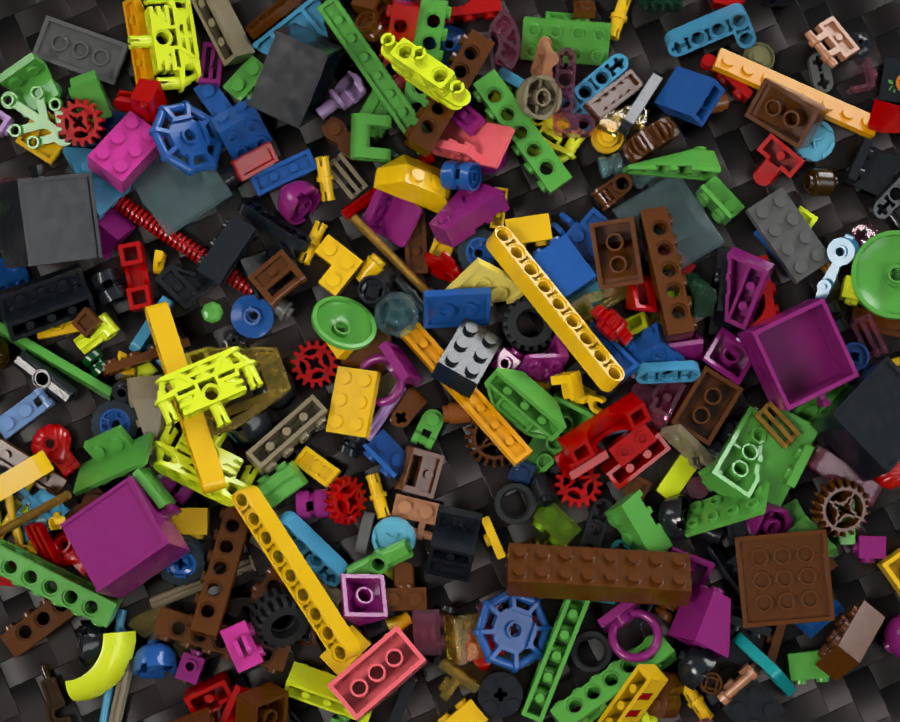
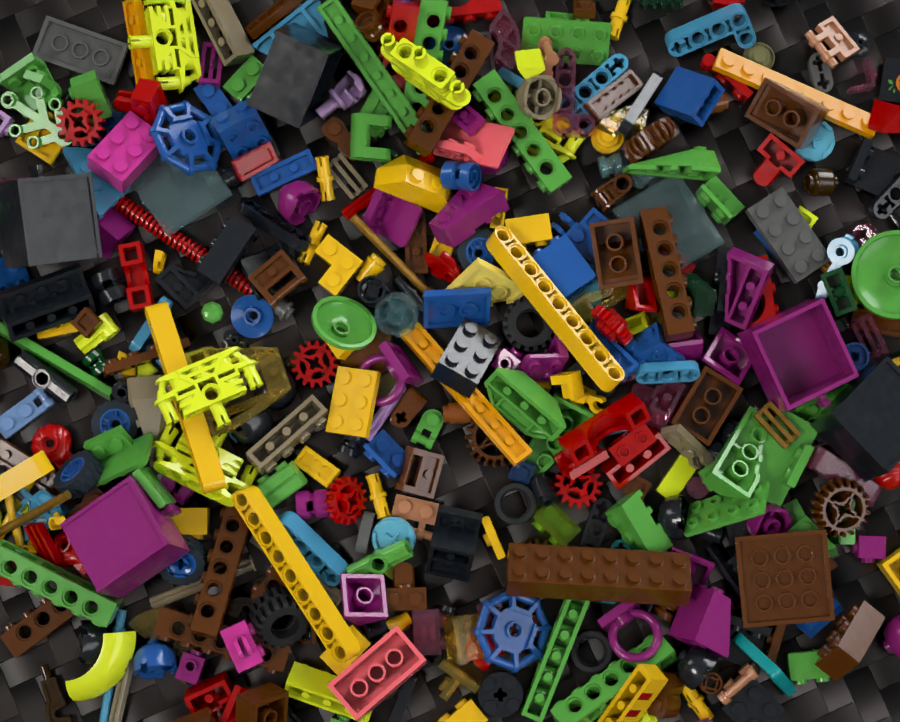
none -> bright green plate [23,69,55,91]
none -> black wheel [53,450,103,500]
none -> neon yellow slope [514,48,546,80]
none -> dark green brick [820,267,858,317]

